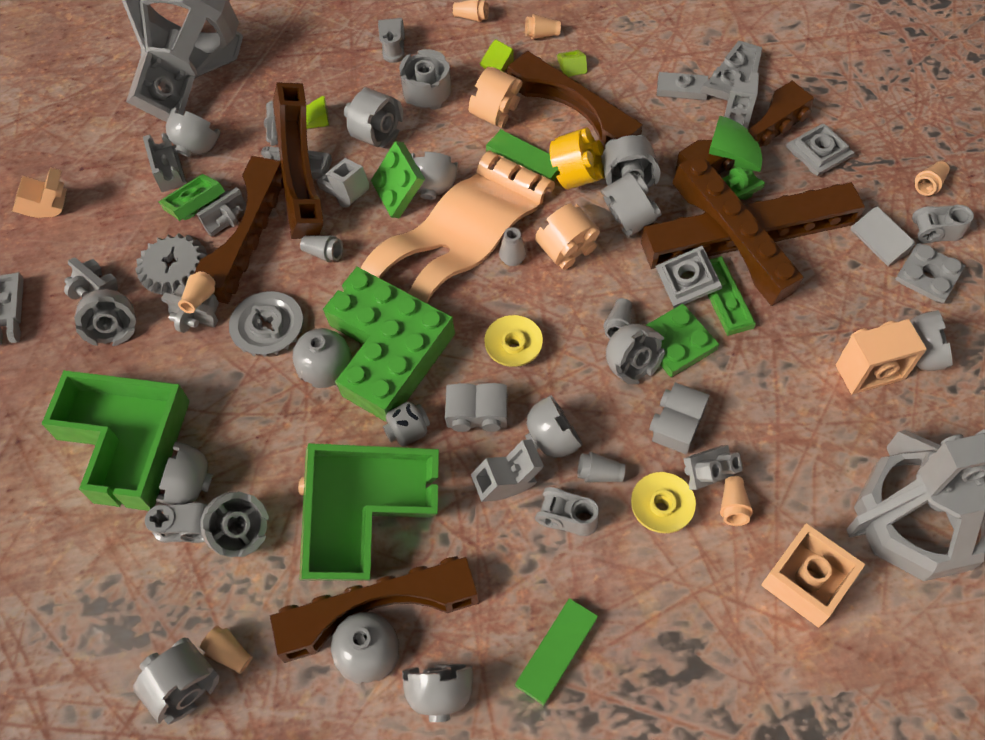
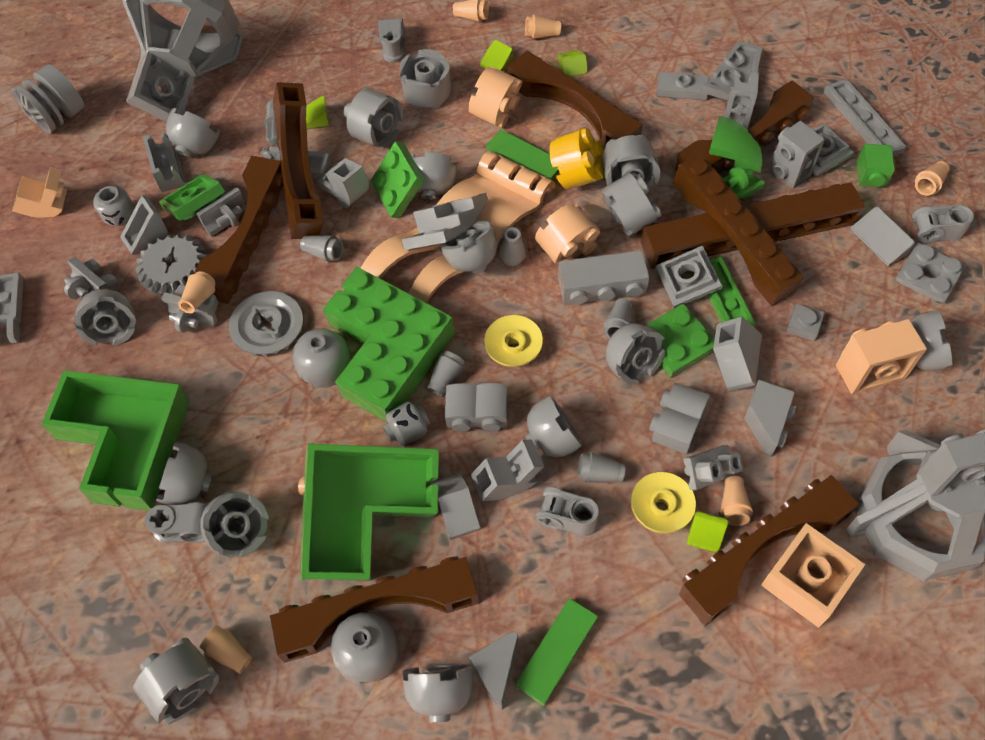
none -> light grey wheel [12,64,85,133]
none -> light grey head [93,186,134,226]
none -> light grey slope [120,195,169,255]
none -> light grey slope [402,193,488,250]
none -> light grey cone [427,351,465,397]
none -> light grey slope [431,473,480,540]
none -> light grey cylinder [440,221,497,273]
none -> light grey slope [469,631,518,709]
none -> light grey brick [558,250,649,305]
none -> reddish brown arch [679,475,859,626]
none -> lime slope [687,511,728,552]
none -> light grey slope [713,317,762,391]
none -> light grey slope [744,380,796,456]
none -> light grey brick [770,121,825,188]
none -> light grey plate [786,304,824,341]
none -> light grey tile [823,78,907,157]
none -> bright green brick [857,144,895,187]

